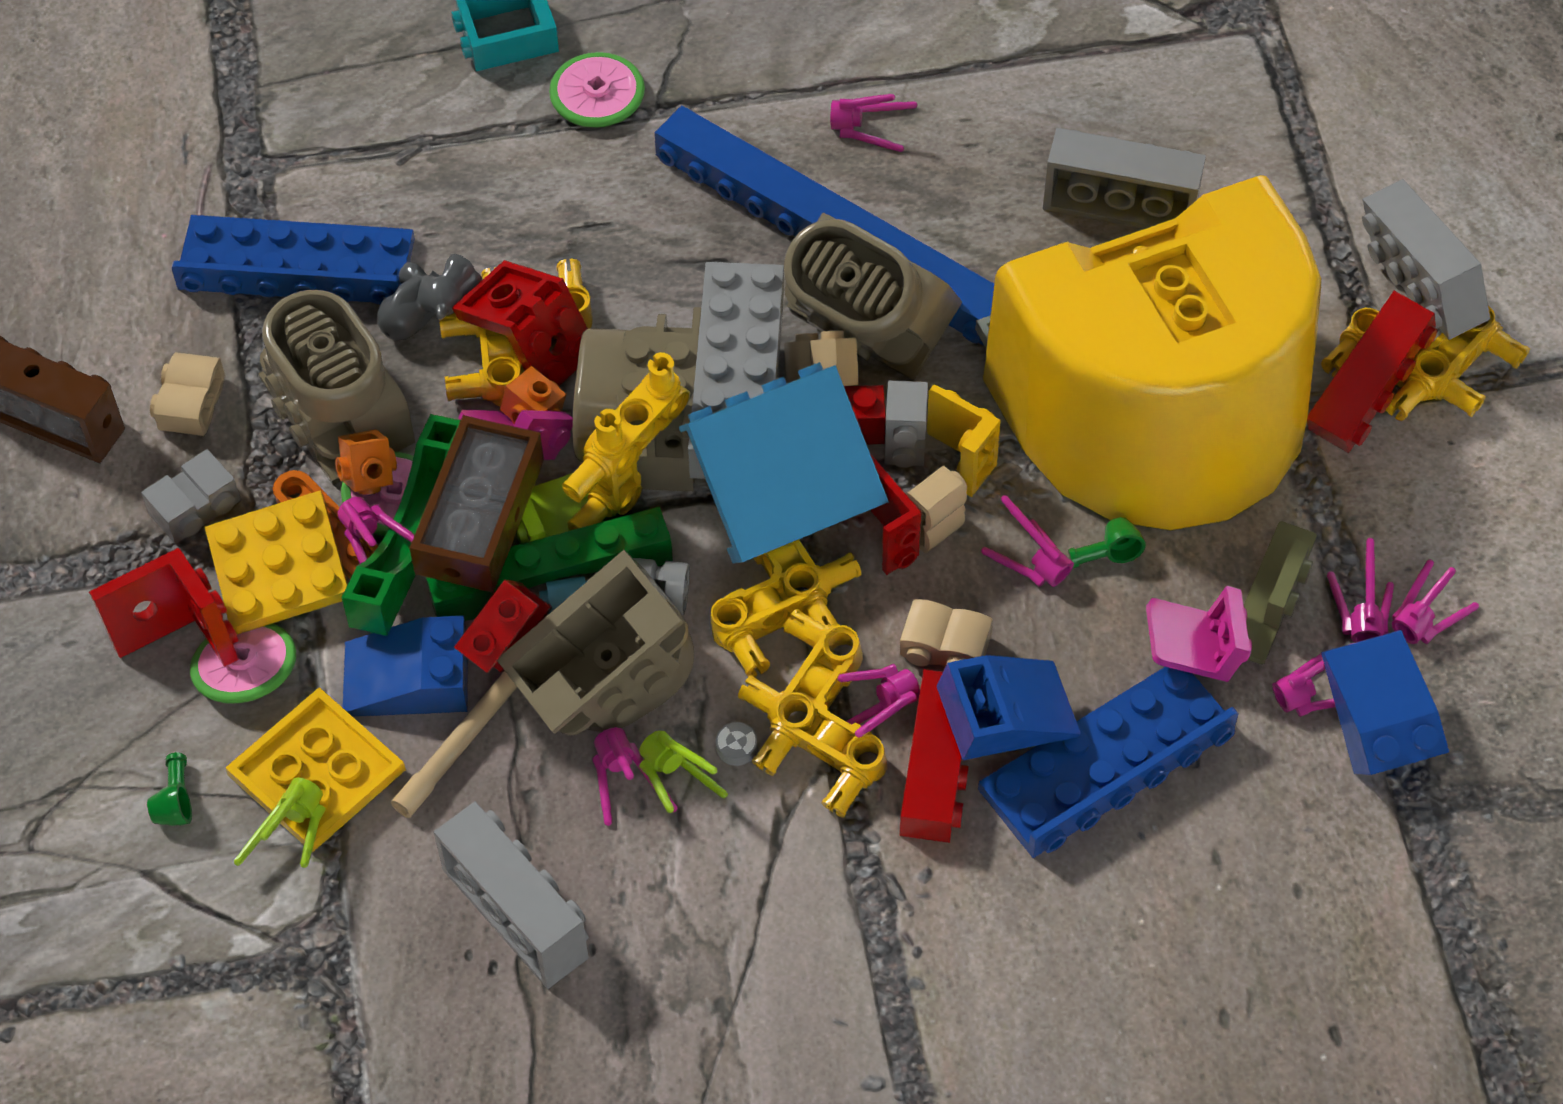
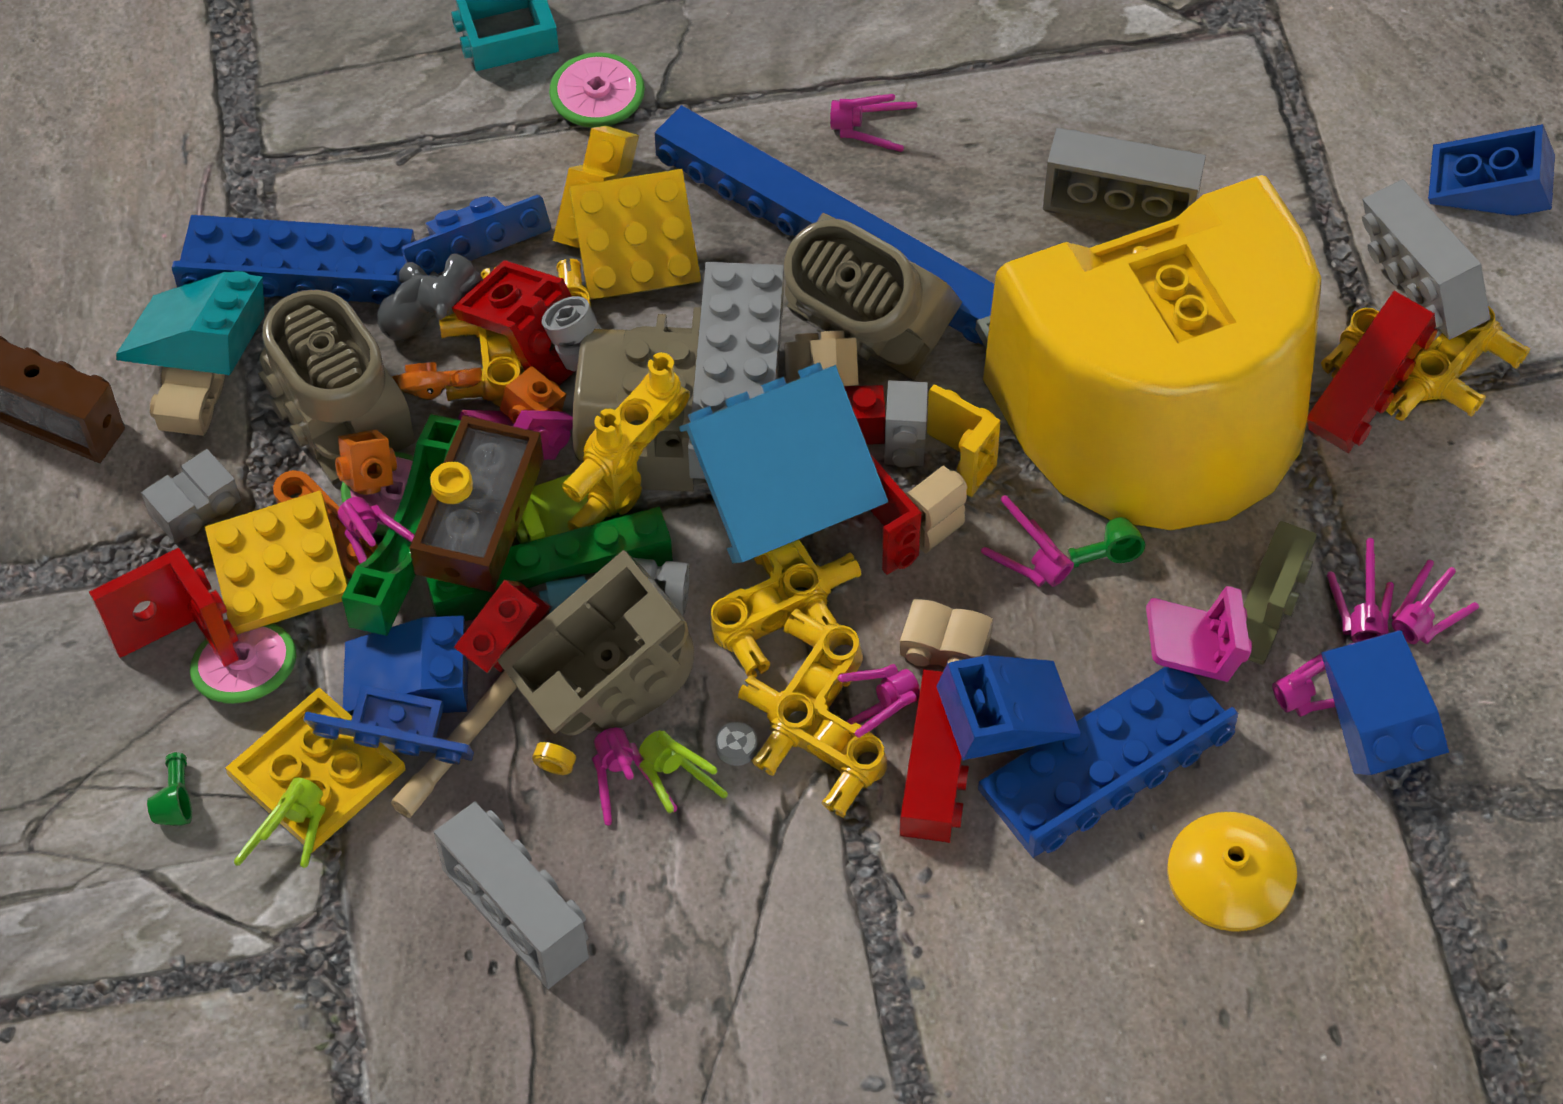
none -> teal slope [116,271,265,375]
none -> blue bracket [304,685,474,765]
none -> orange animal [392,362,482,400]
none -> blue bracket [402,195,551,275]
none -> yellow tile [430,462,473,504]
none -> yellow tile [532,742,577,775]
none -> light grey wheel [542,296,602,371]
none -> yellow arch [553,126,639,248]
none -> yellow plate [569,169,701,300]
none -> yellow dish [1167,812,1297,932]
none -> blue slope [1428,124,1555,216]

